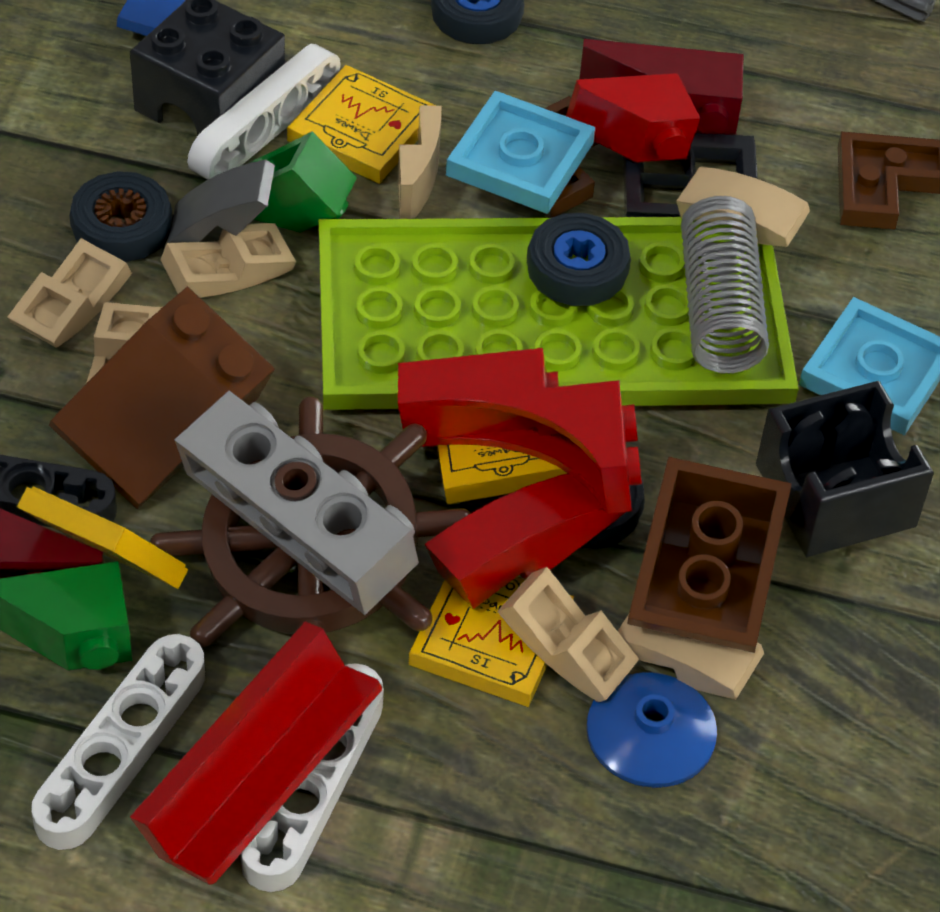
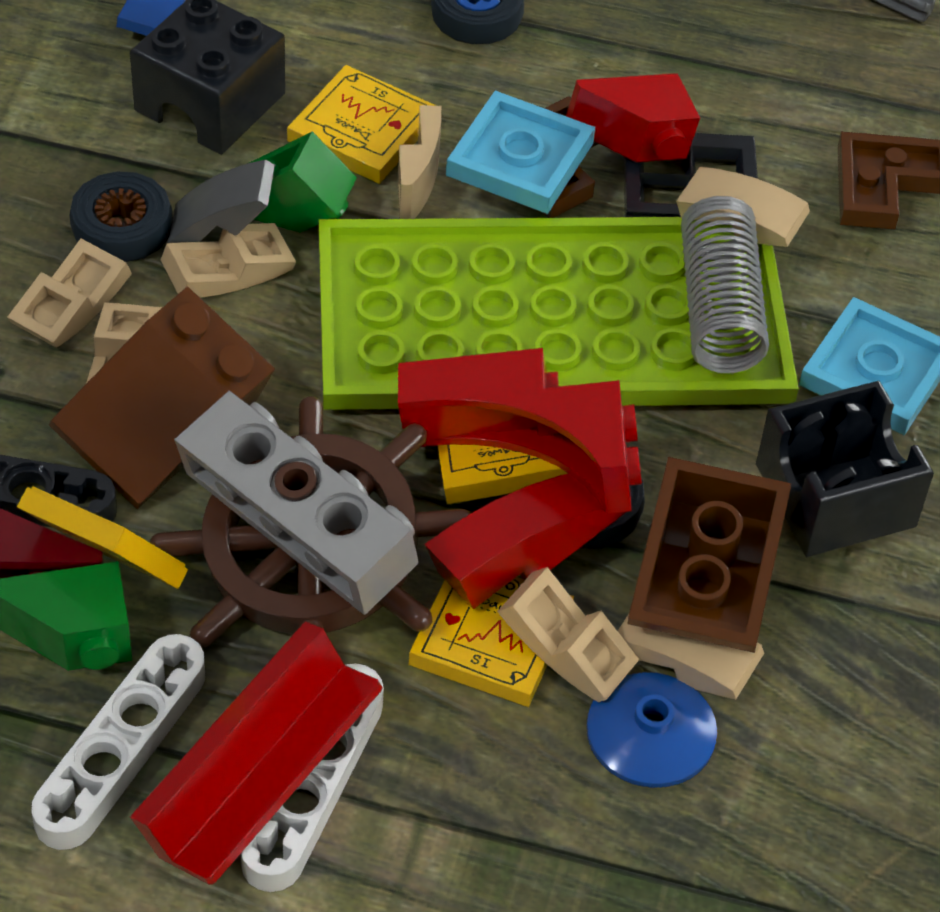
white beam [187,44,341,180] -> none
black bush [527,213,631,306] -> none
dark red slope [579,39,744,135] -> none

